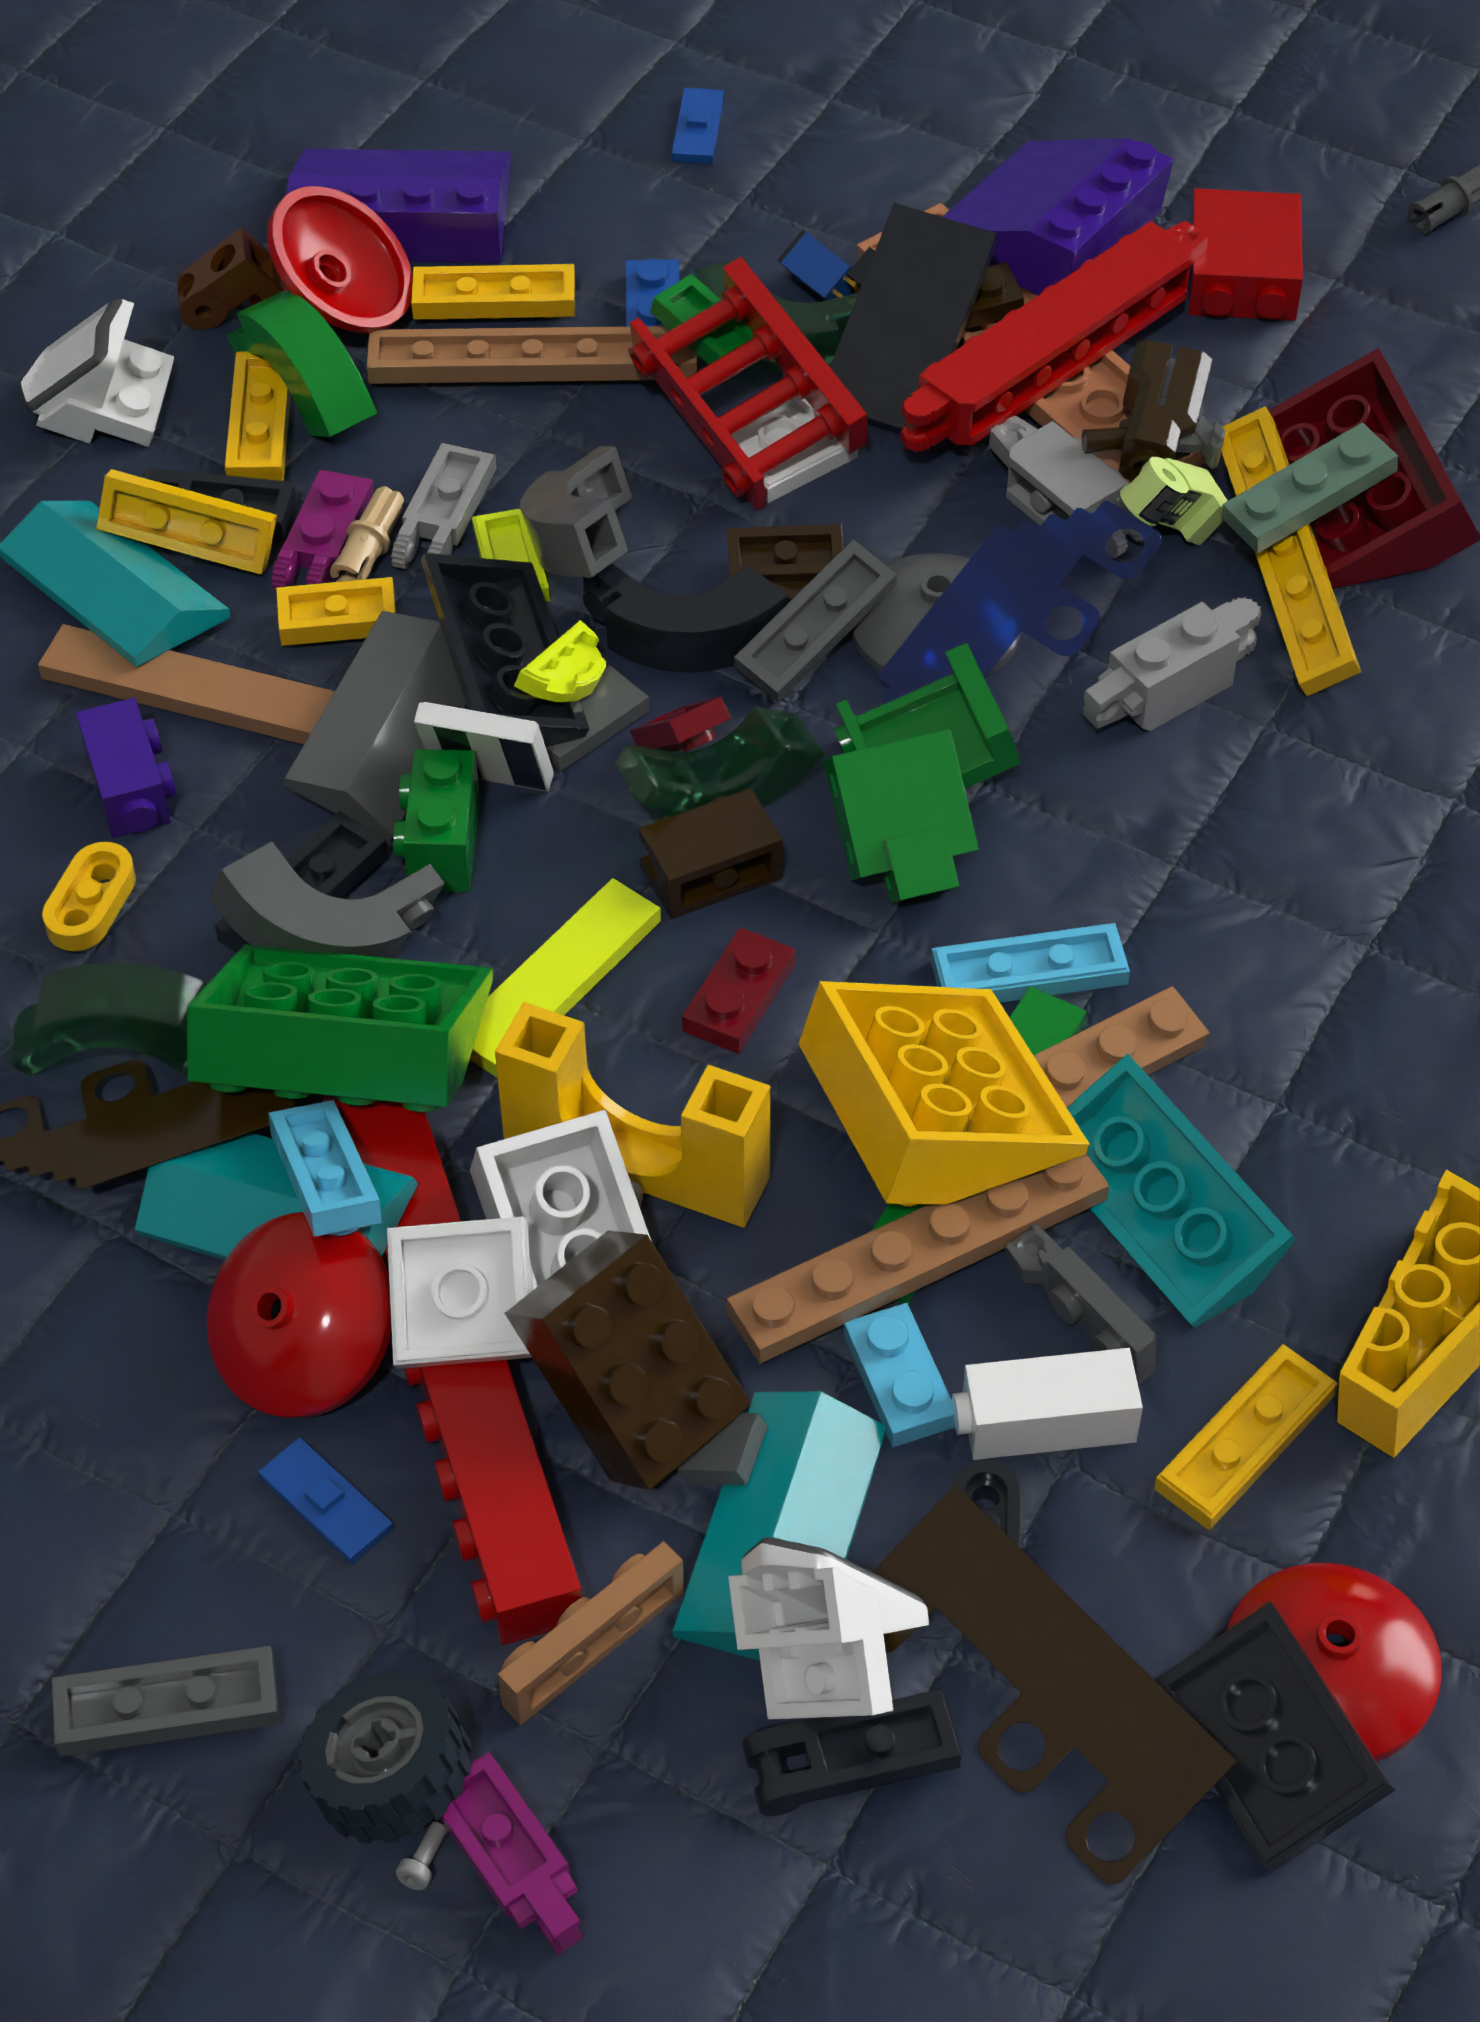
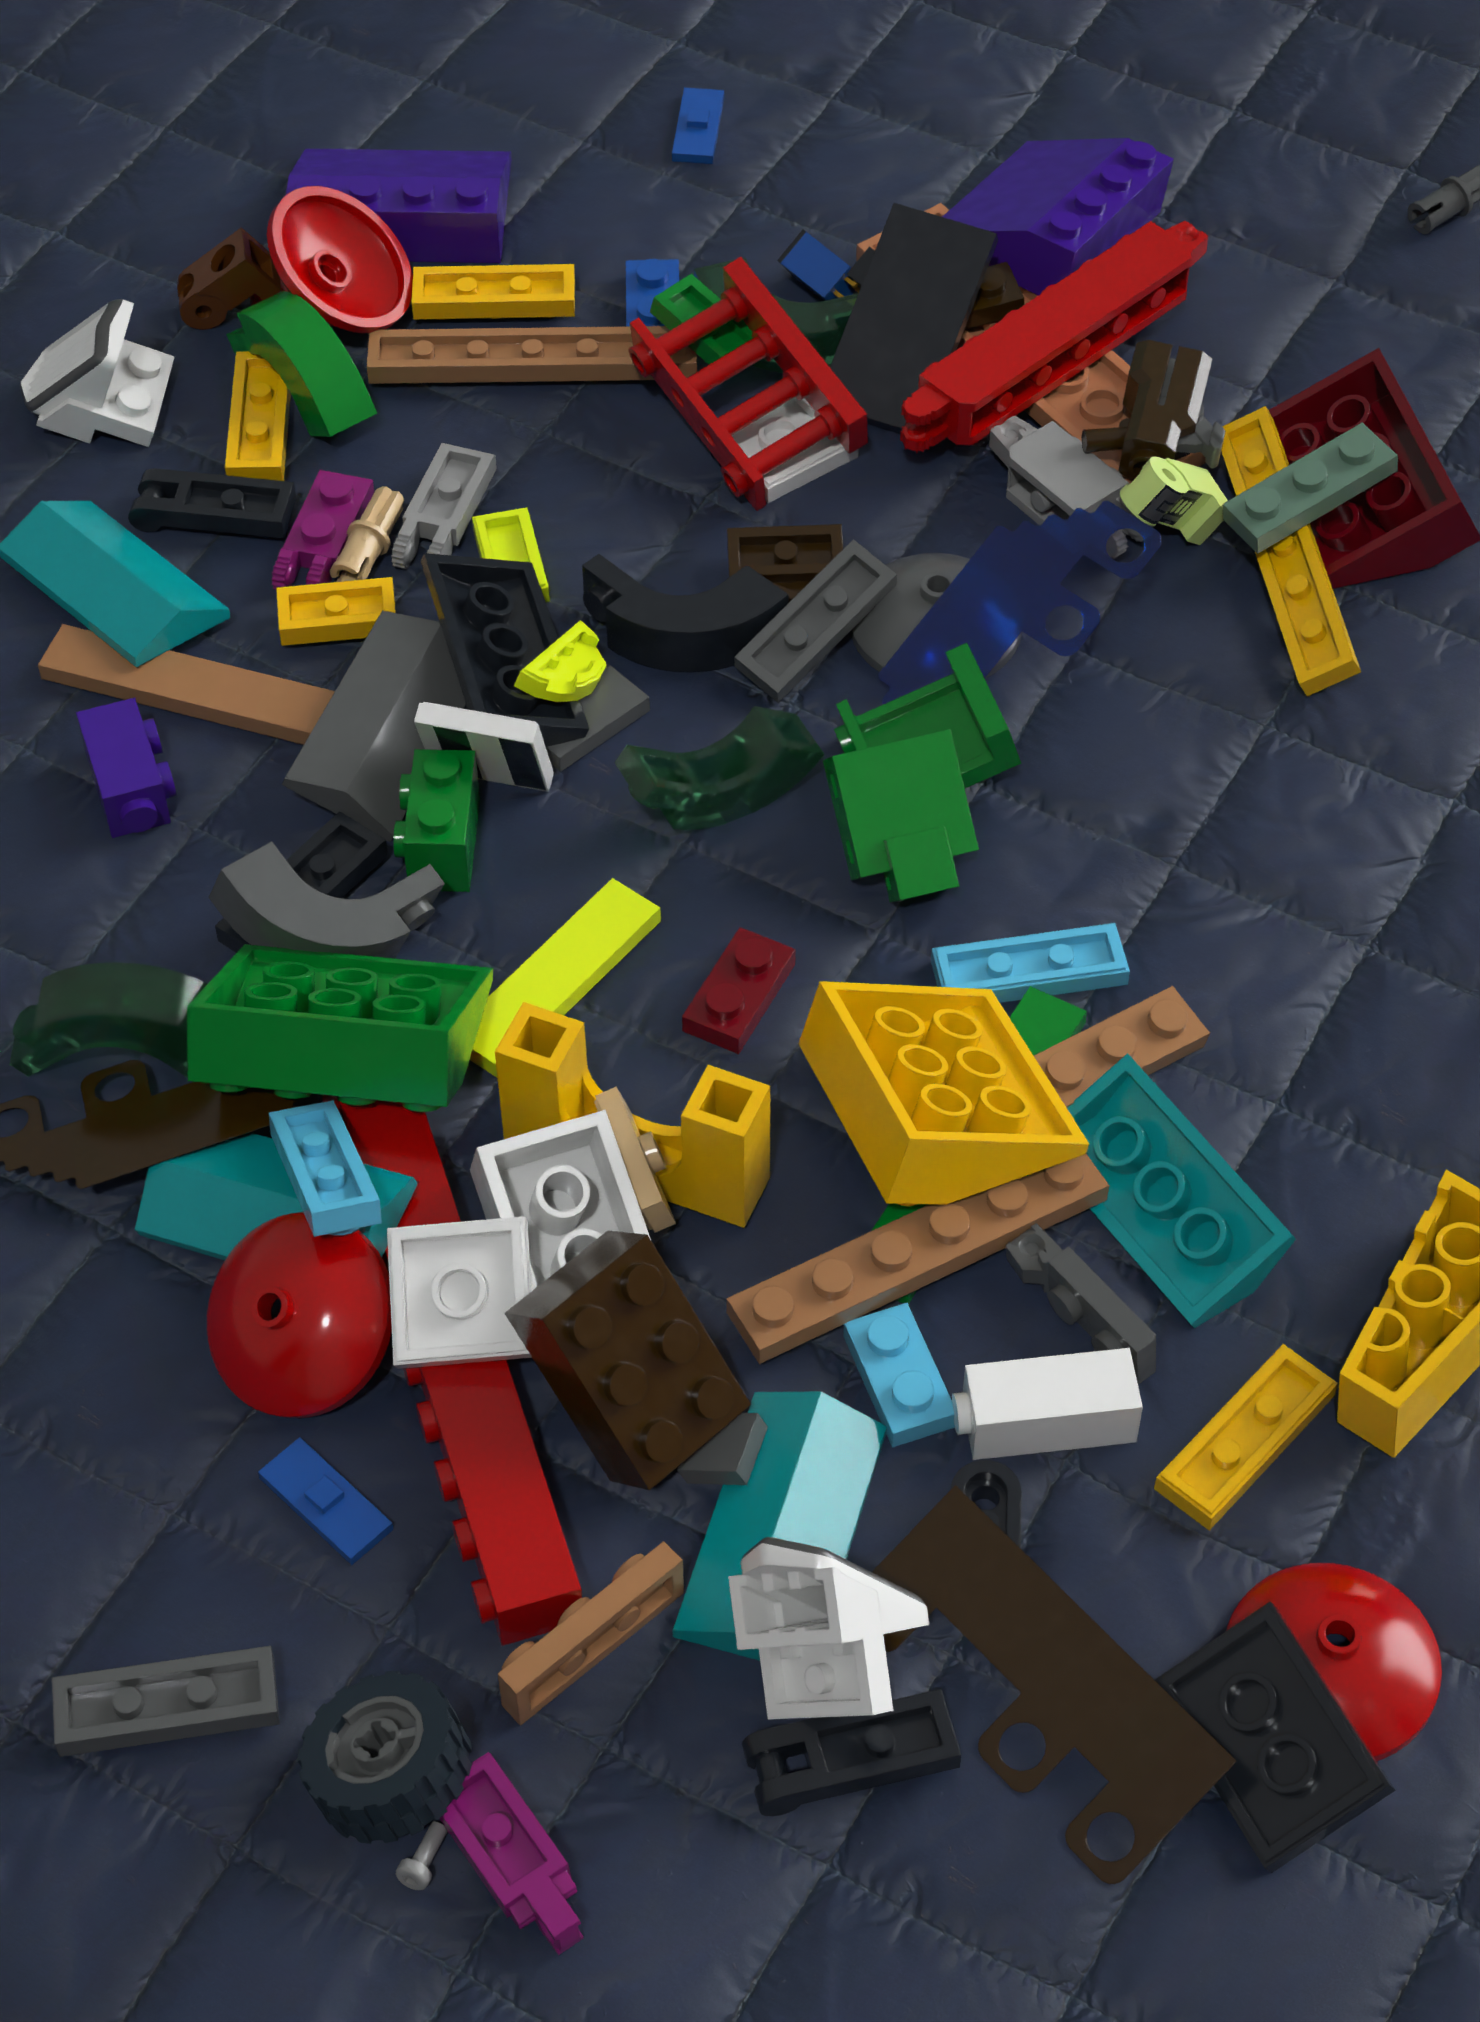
yellow plate [42,842,136,951] -> none
yellow plate [96,469,277,575] -> none
dark grey arch [520,446,633,578] -> none
dark red plate [629,696,731,756] -> none
dark brown brick [639,788,783,919] -> none
light grey hinge [1082,597,1261,731] -> none
red brick [1188,188,1303,321] -> none
none -> tan plate [594,1086,676,1233]

